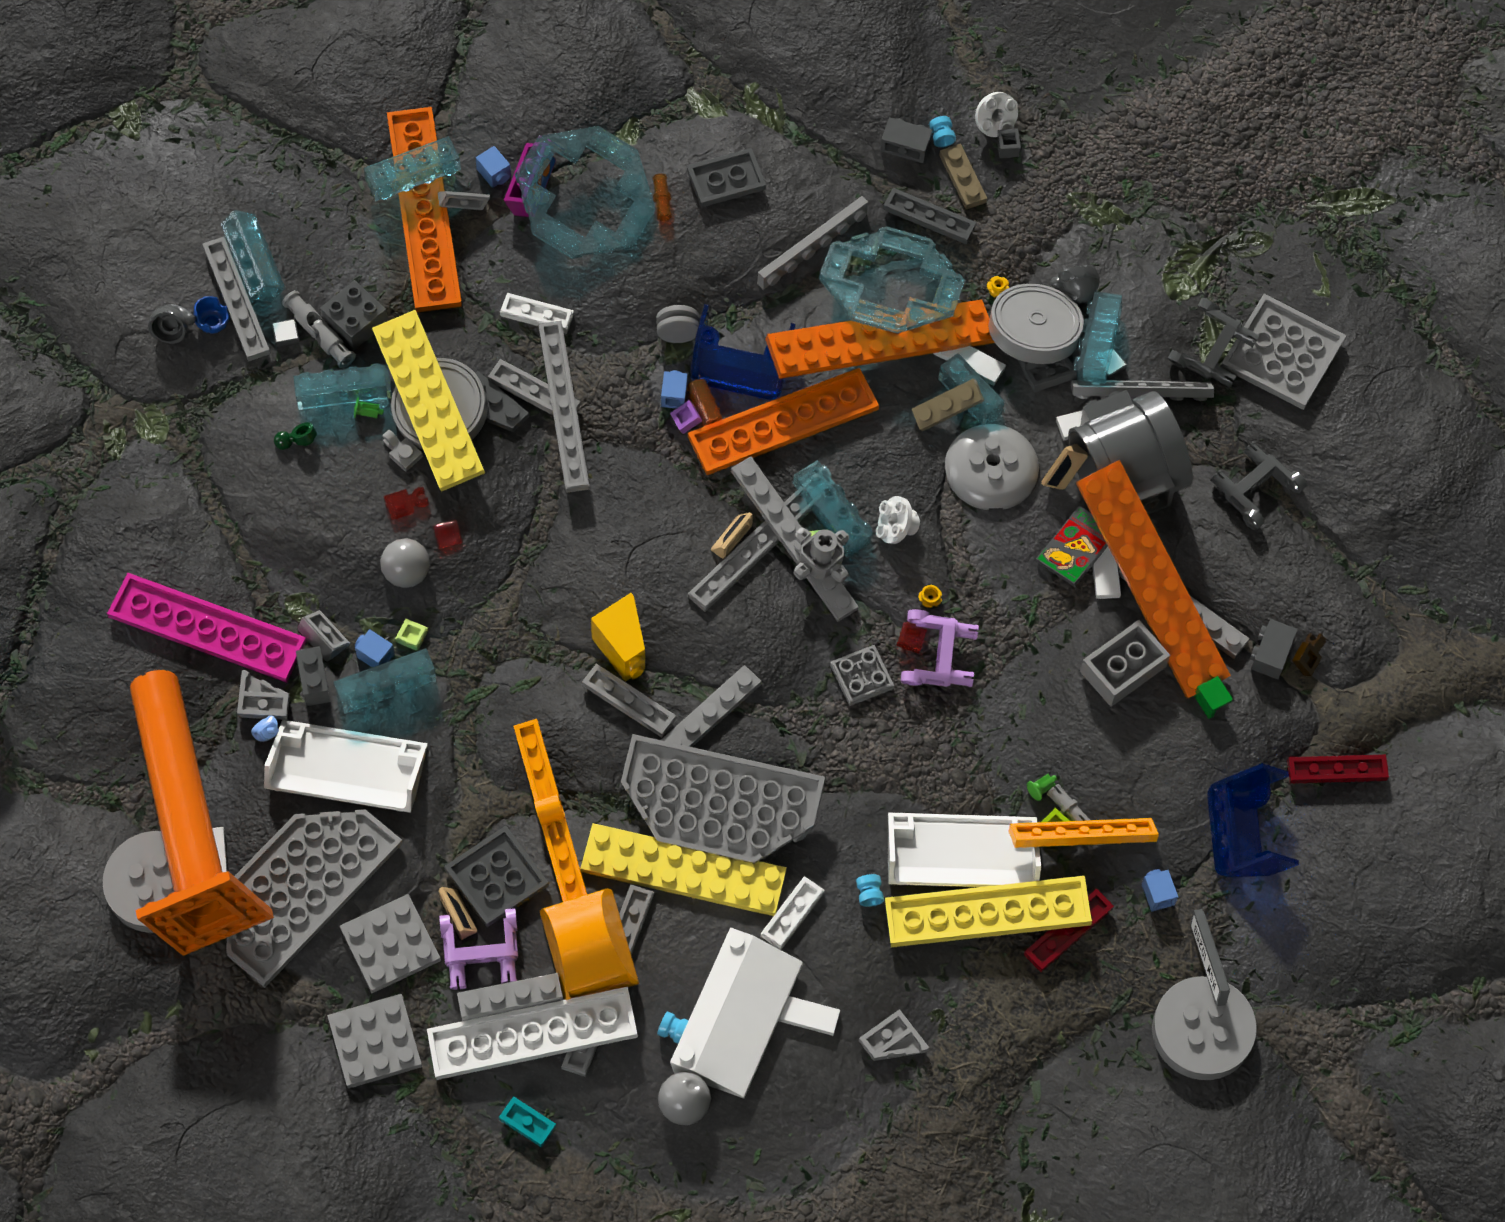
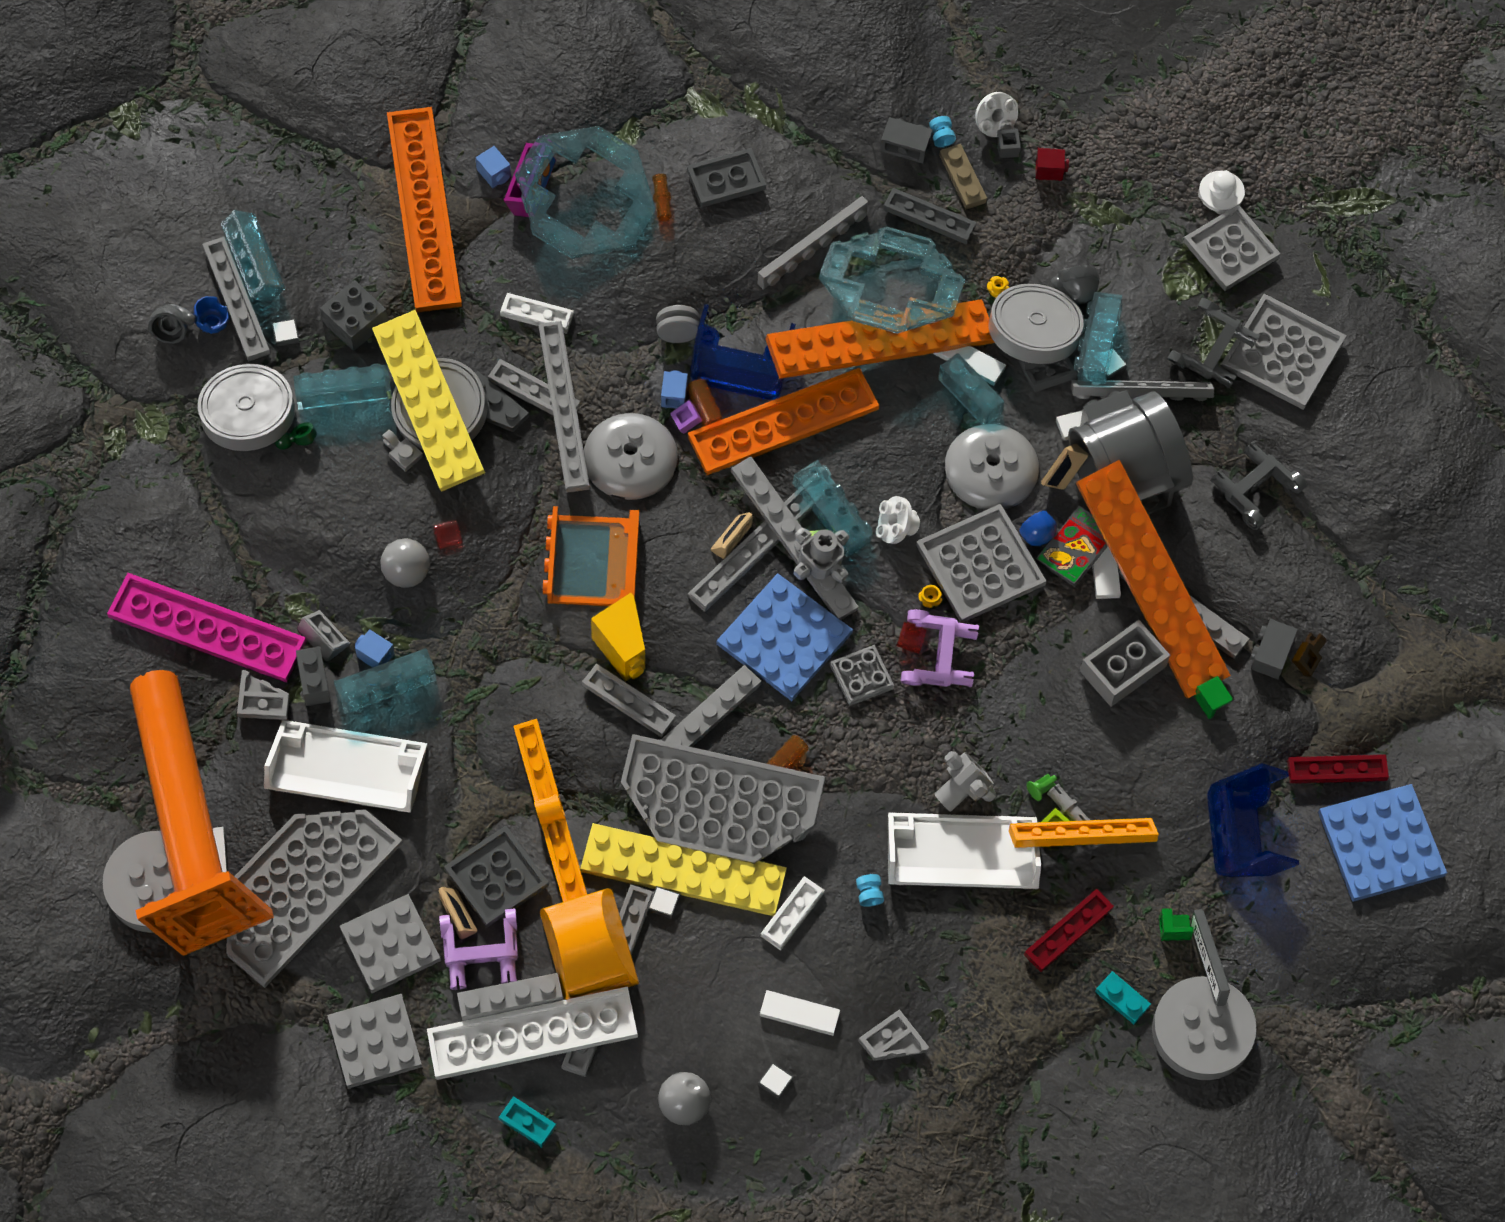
light blue piece [251,716,279,742] -> none
light grey piece [282,290,356,368] -> none
bright green piece [354,397,384,418] -> none
clear light blue brick [364,136,461,201] -> none
clear red plate [384,487,429,520] -> none
yellowish green tile [395,619,428,651] -> none
light grey slope [438,191,490,210] -> none
medium azure wheel [657,1011,689,1043] -> none
white slope [670,928,803,1098] -> none
light yellow plate [885,876,1092,947] -> none
dark tan plate [912,379,985,431] -> none
medium blue brick [1142,869,1178,912] -> none
none -> brick [198,364,295,451]
none -> clear light blue panel [543,506,639,606]
none -> light grey brick [584,413,678,500]
none -> white tile [648,886,680,919]
none -> medium blue plate [716,573,853,701]
none -> white tile [758,1062,794,1099]
none -> clear orange axle [766,735,809,769]
none -> light grey plate [916,504,1046,623]
none -> light grey piece [934,751,996,812]
none -> blue hair [1019,511,1057,546]
none -> dark red brick [1035,148,1069,181]
none -> teal plate [1095,971,1151,1025]
none -> green panel [1159,908,1194,941]
none -> light grey plate [1183,204,1280,291]
none -> white plate [1198,170,1245,215]
none -> medium blue plate [1318,784,1447,902]

